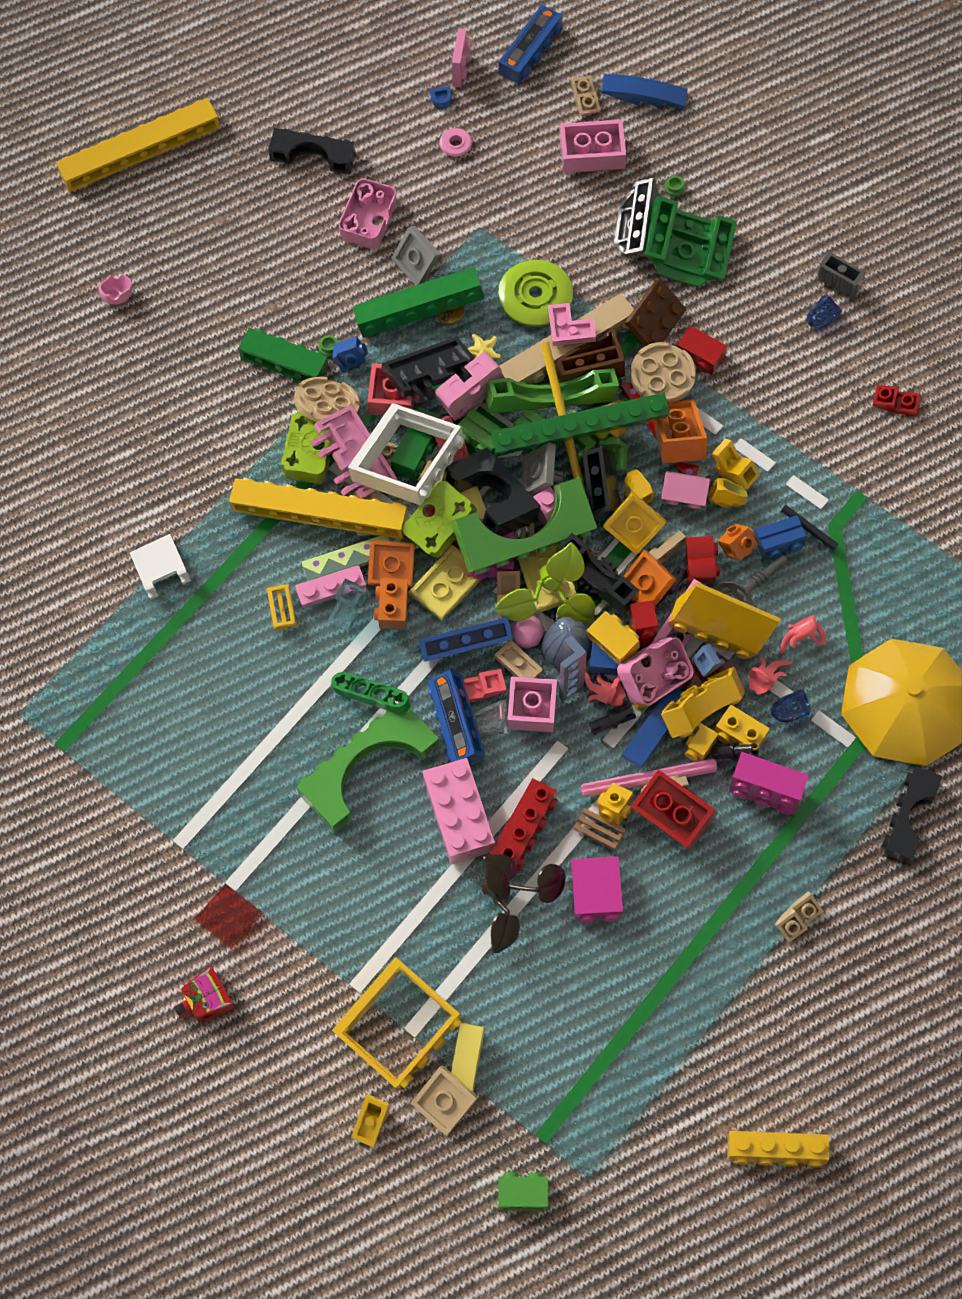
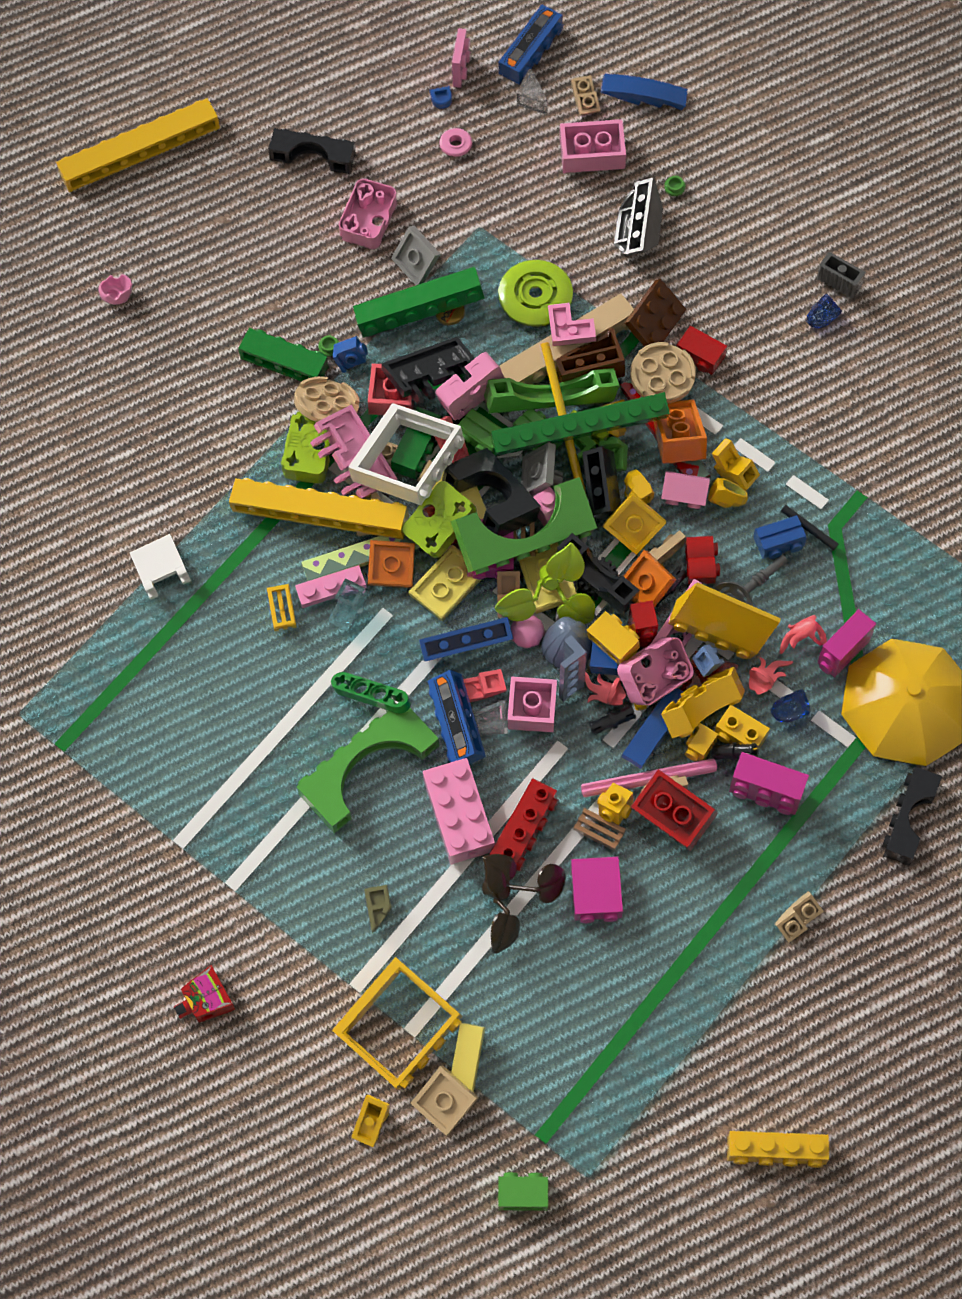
clear red plate [195,883,262,949] -> none
orange brick [374,578,409,629] -> none
light yellow animal [468,334,501,360] -> none
tan plate [495,640,543,678] -> none
green slope [644,196,737,287] -> none
orange brick [717,524,758,561] -> none
red slope [873,385,921,417] -> none
none -> olive tile [364,885,392,933]
none -> clear slope [517,69,548,114]
none -> dark pink brick [818,609,876,678]

